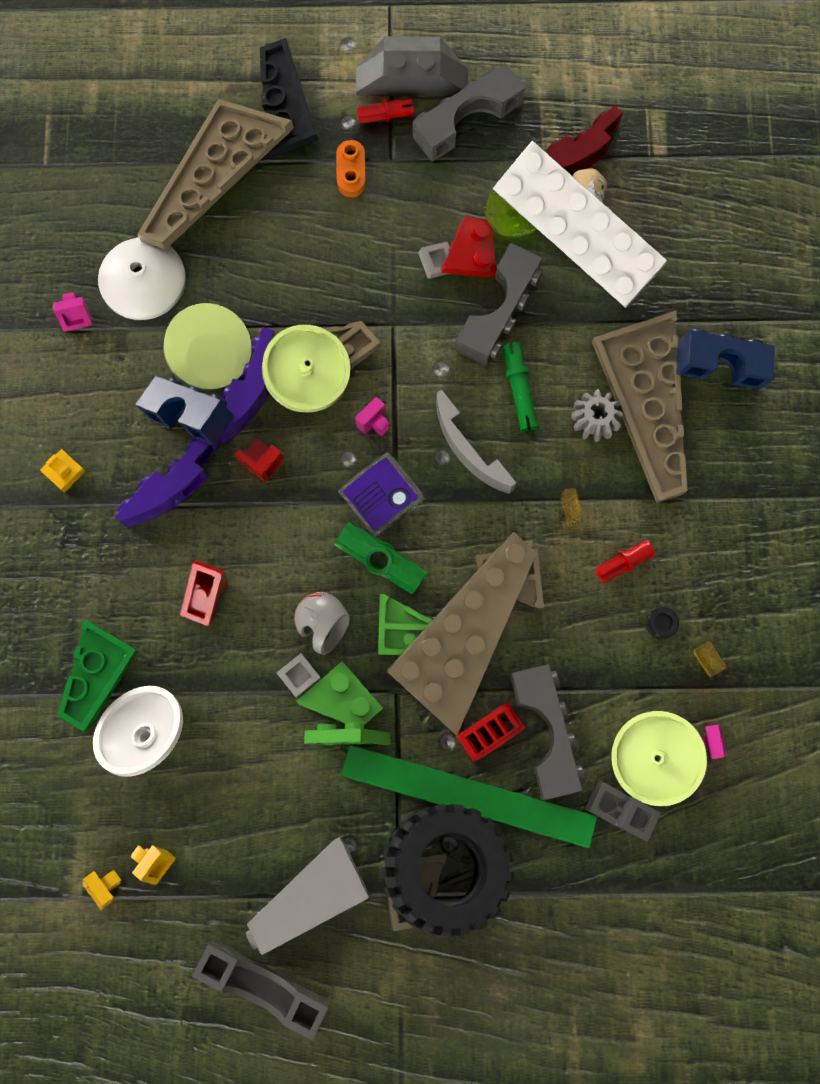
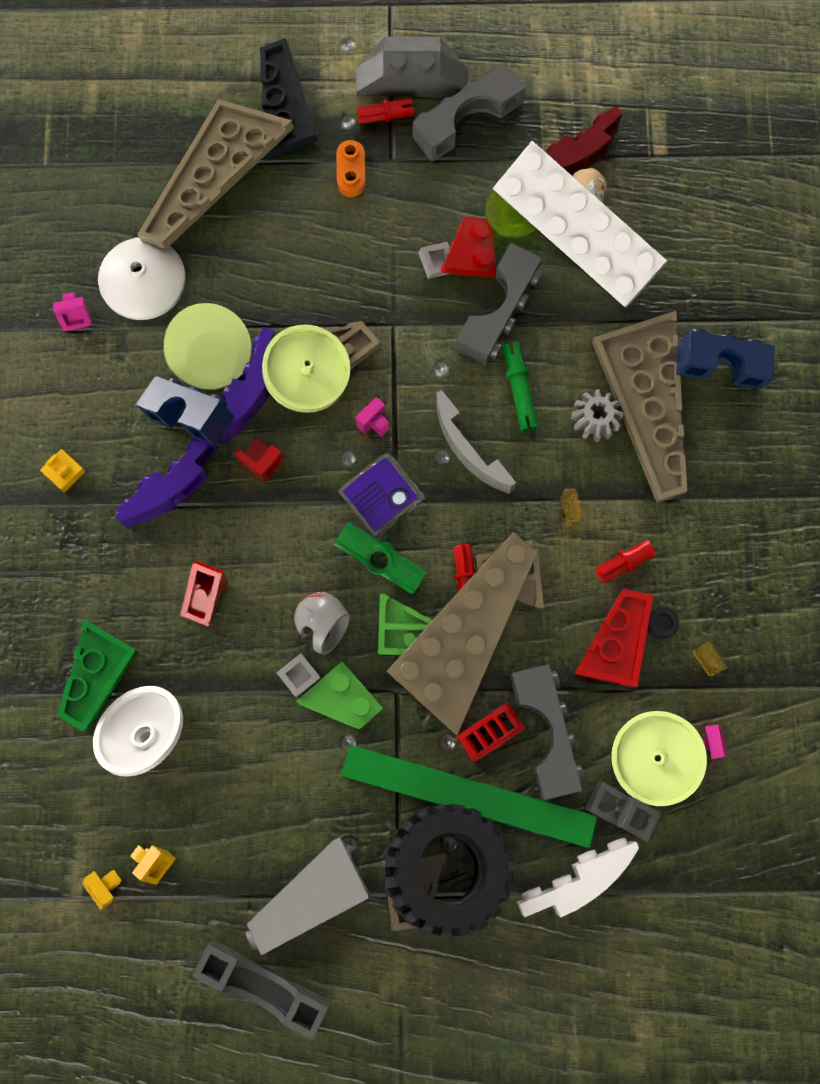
bright green wing [304,723,390,745] -> none
none -> red axle [453,544,476,591]
none -> white slope [517,837,639,918]
none -> red wing [574,589,653,688]

